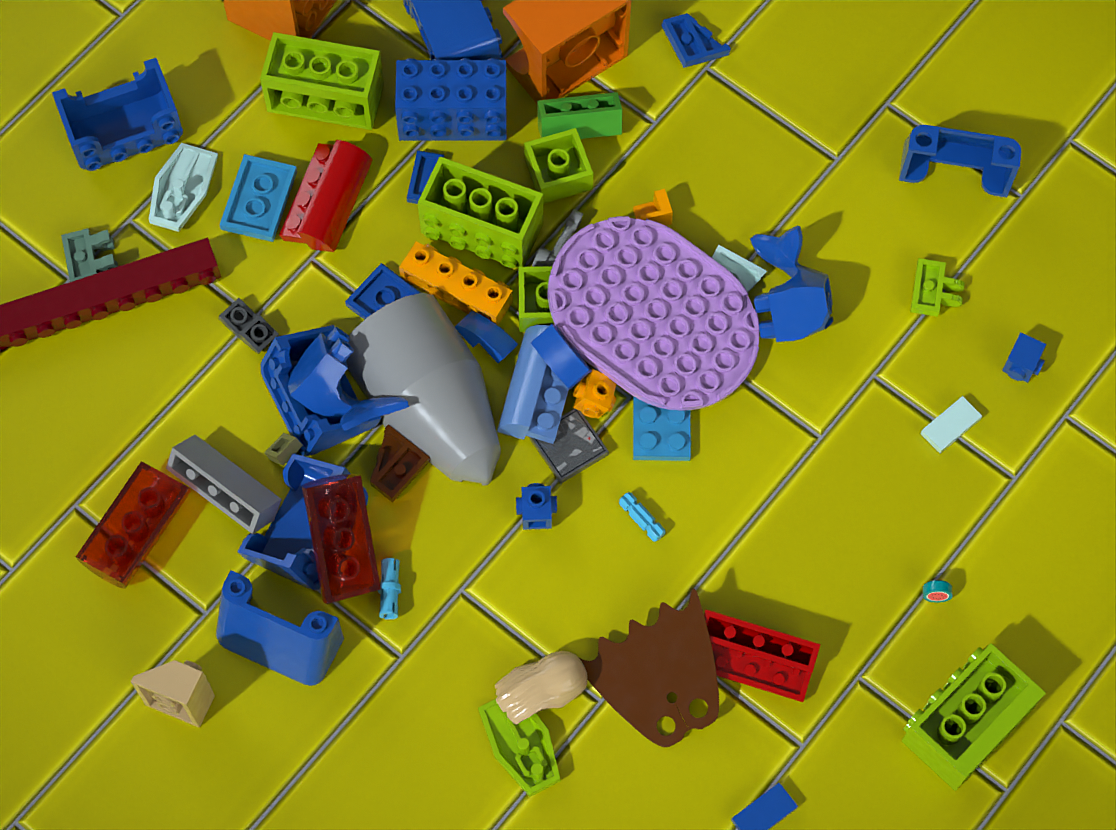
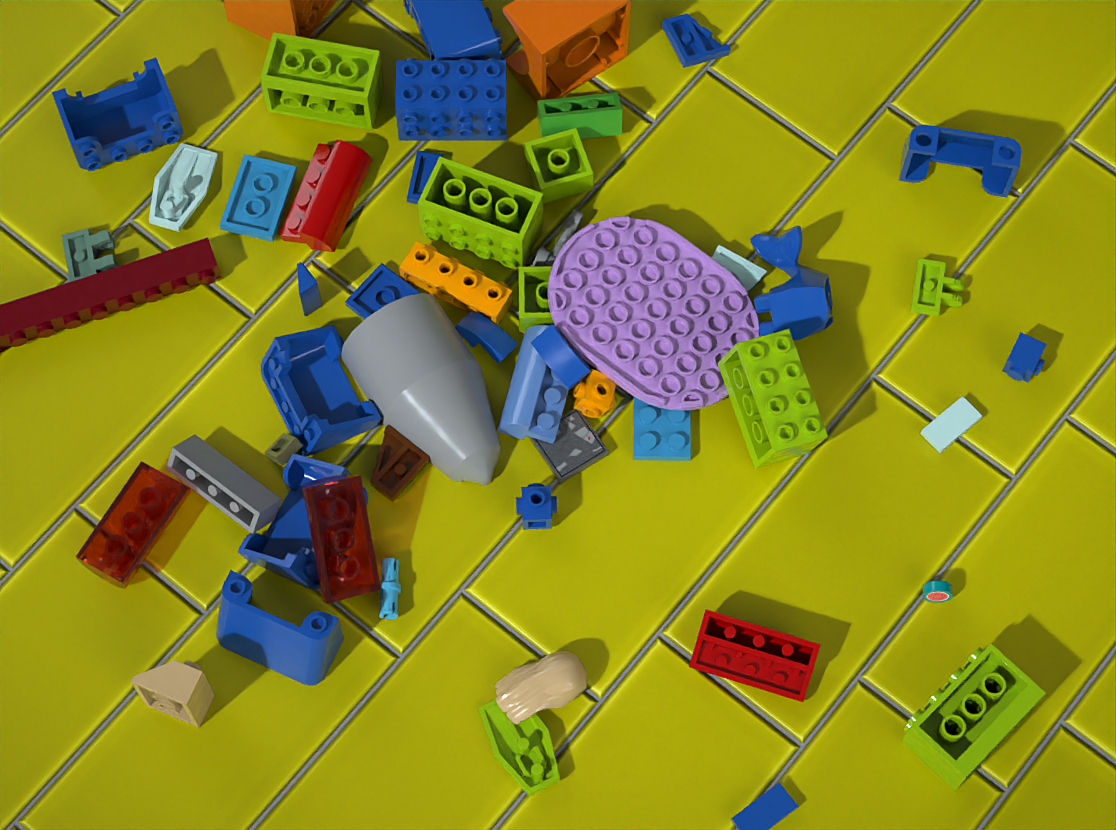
dark grey slope [218,298,279,354] -> none
blue hips [288,327,409,431] -> none
reddish brown piece [578,589,719,747] -> none
medium azure axle [619,492,665,542] -> none
light orange panel [633,189,673,226] -> none
none -> blue slope [297,262,322,317]
none -> lime brick [717,329,828,469]

